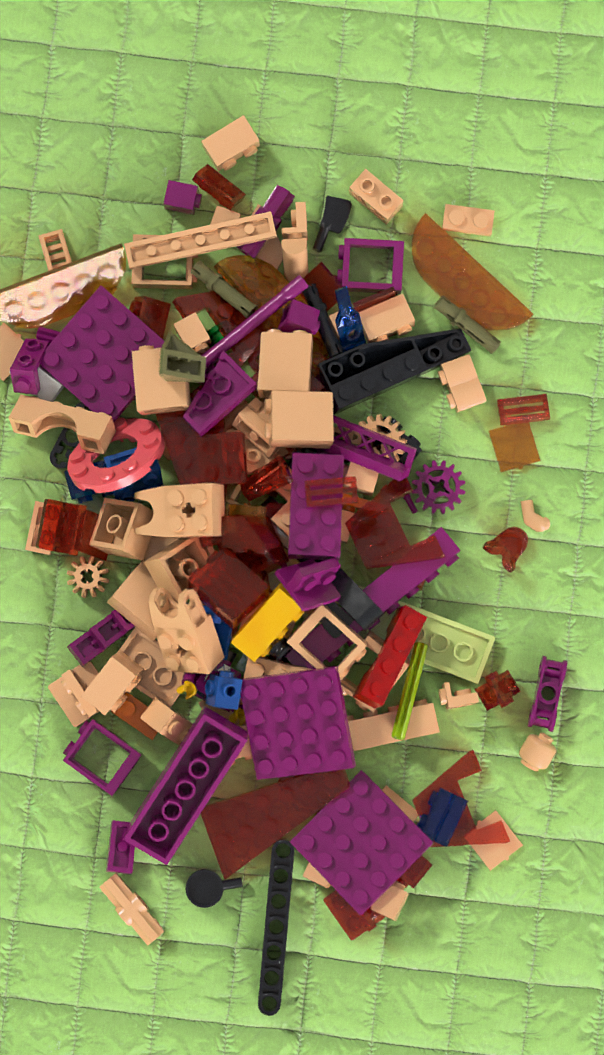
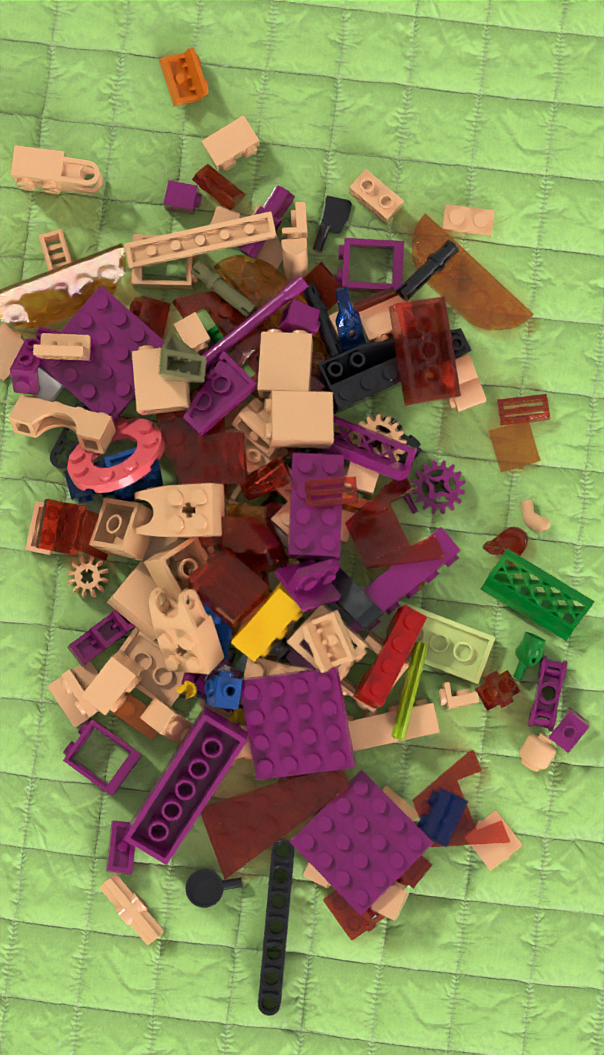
olive pin [434,295,501,354] -> none
none -> light nougat brick [11,145,103,194]
none -> light nougat bracket [33,333,91,361]
none -> orange bracket [159,47,208,107]
none -> light nougat bracket [302,610,358,673]
none -> clear red brick [389,296,461,406]
none -> black pin [396,240,459,302]
none -> green fence [481,549,595,641]
none -> green piece [513,632,546,680]
none -> magenta bracket [549,707,590,753]

